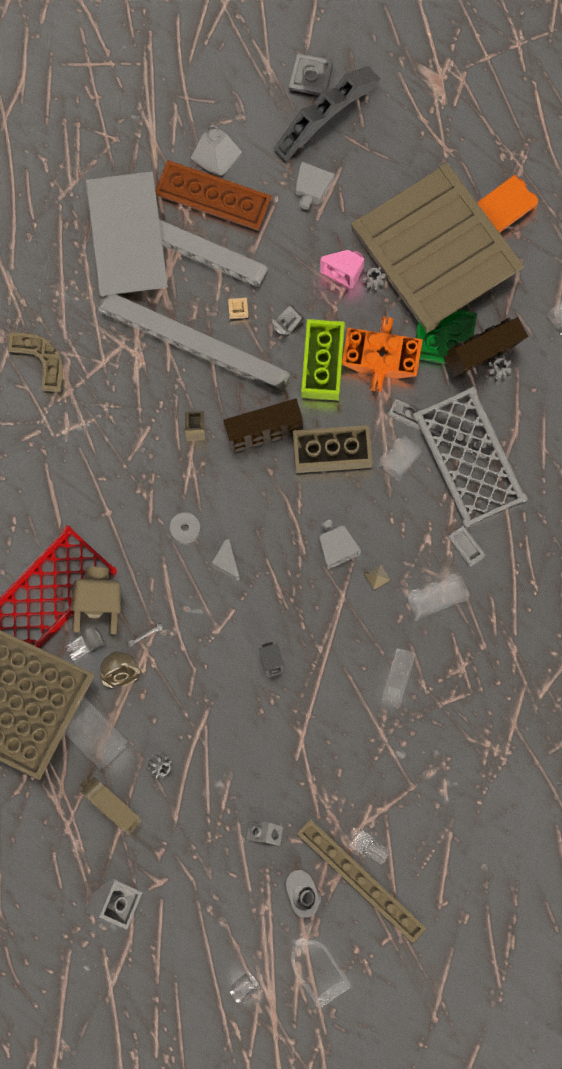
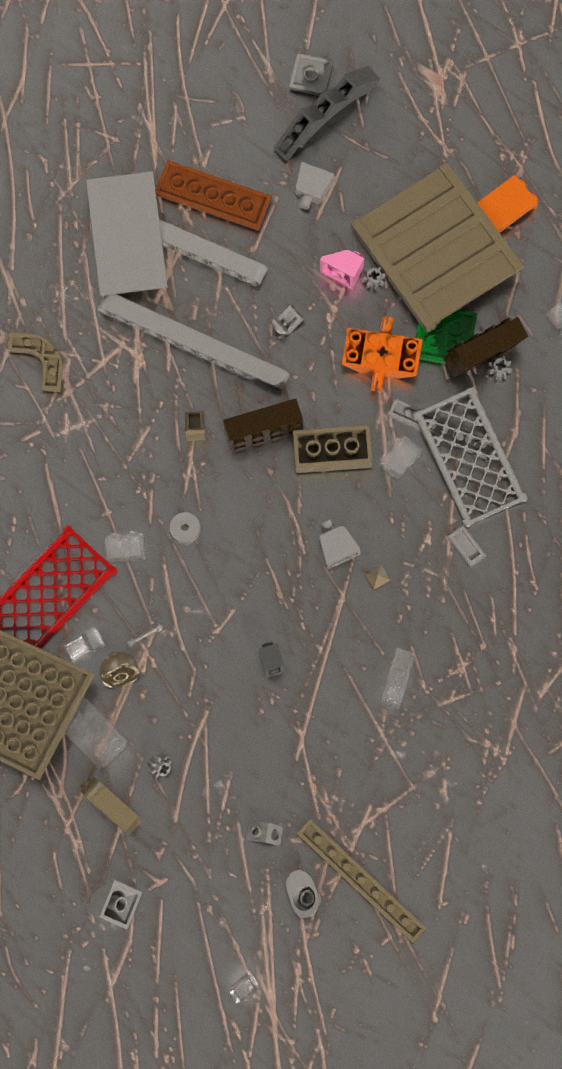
dark tan piece [70,567,121,635] -> none
light grey slope [190,124,242,178] -> none
light grey slope [212,539,239,580] -> none
tan plate [228,298,248,319] -> none
clear window [291,937,352,1010] -> none
lime brick [301,319,345,401] -> none
clear piece [349,829,391,866] -> none
clear brick [406,574,470,621] -> none
none -> clear brick [105,531,146,563]

